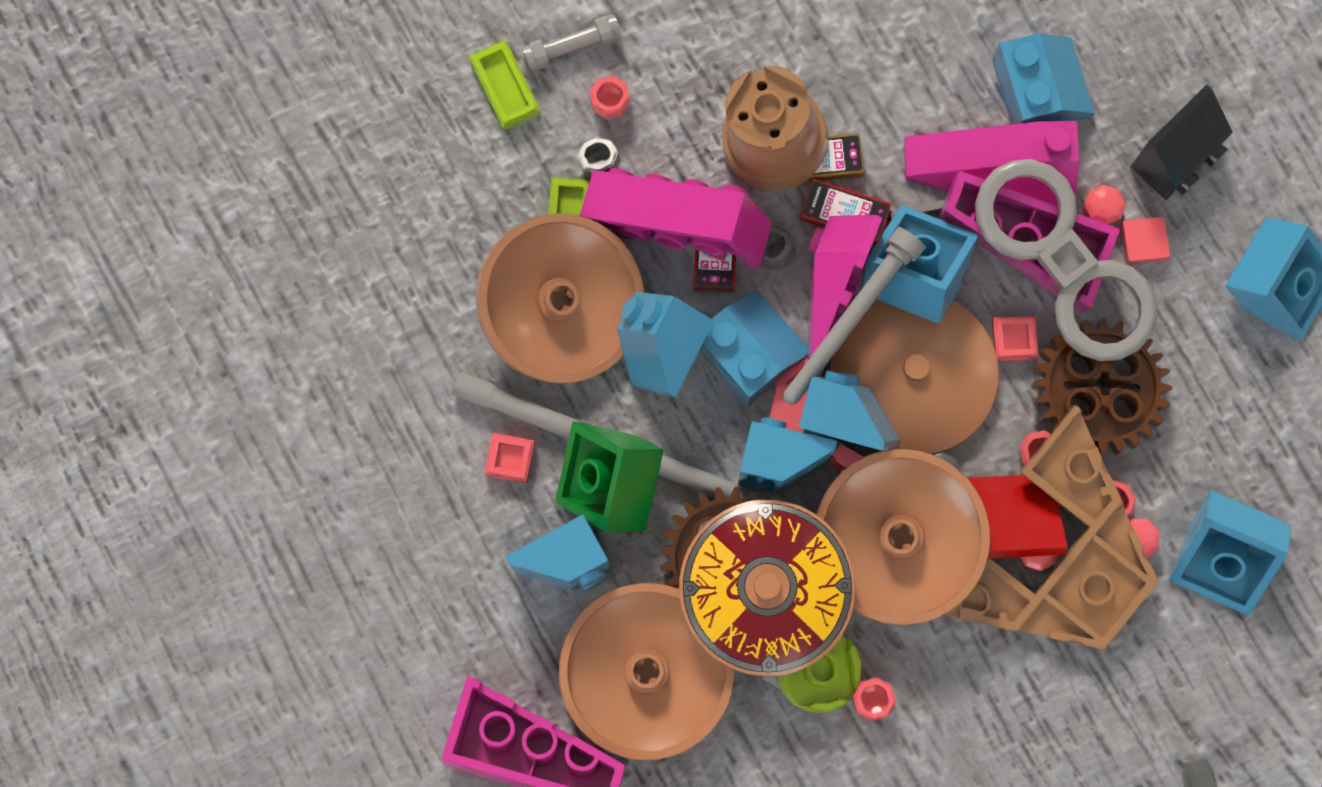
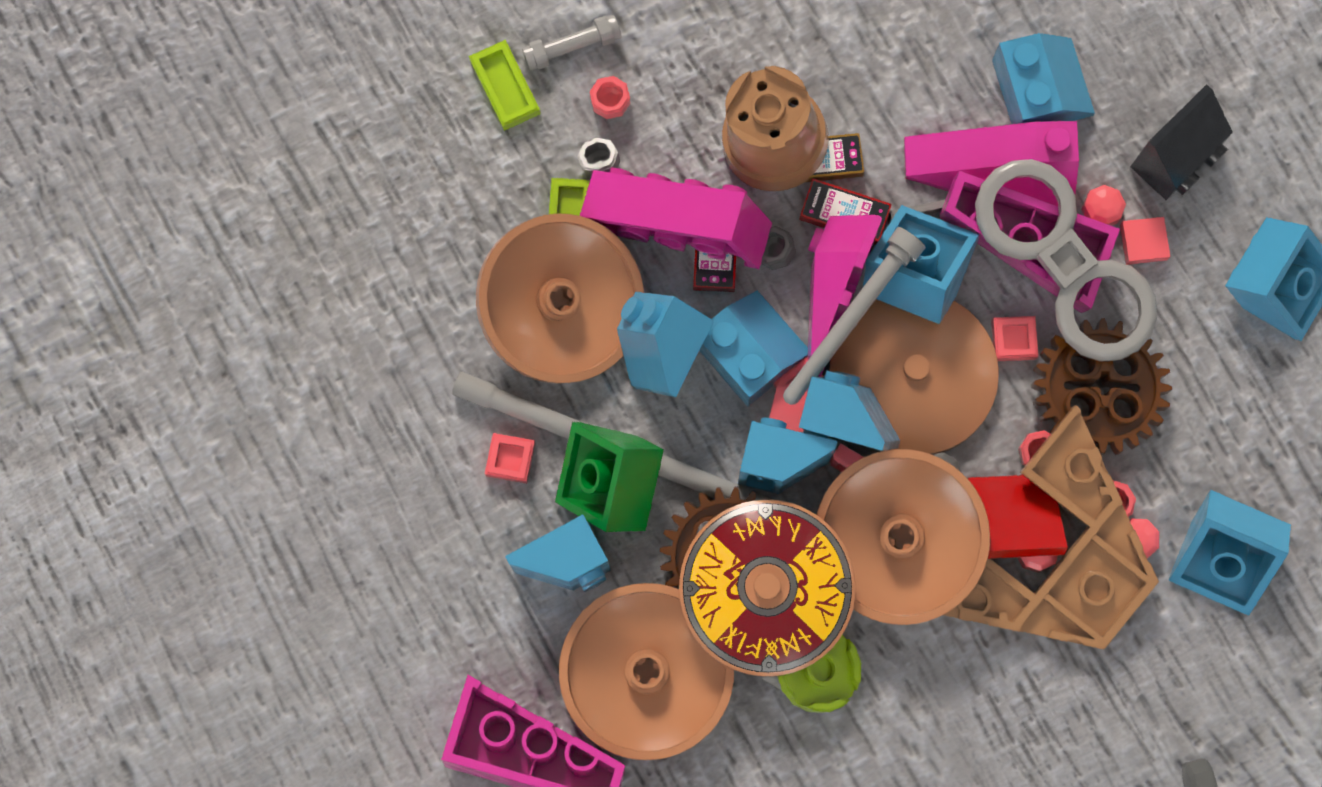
coral tile [851,677,896,721] -> none

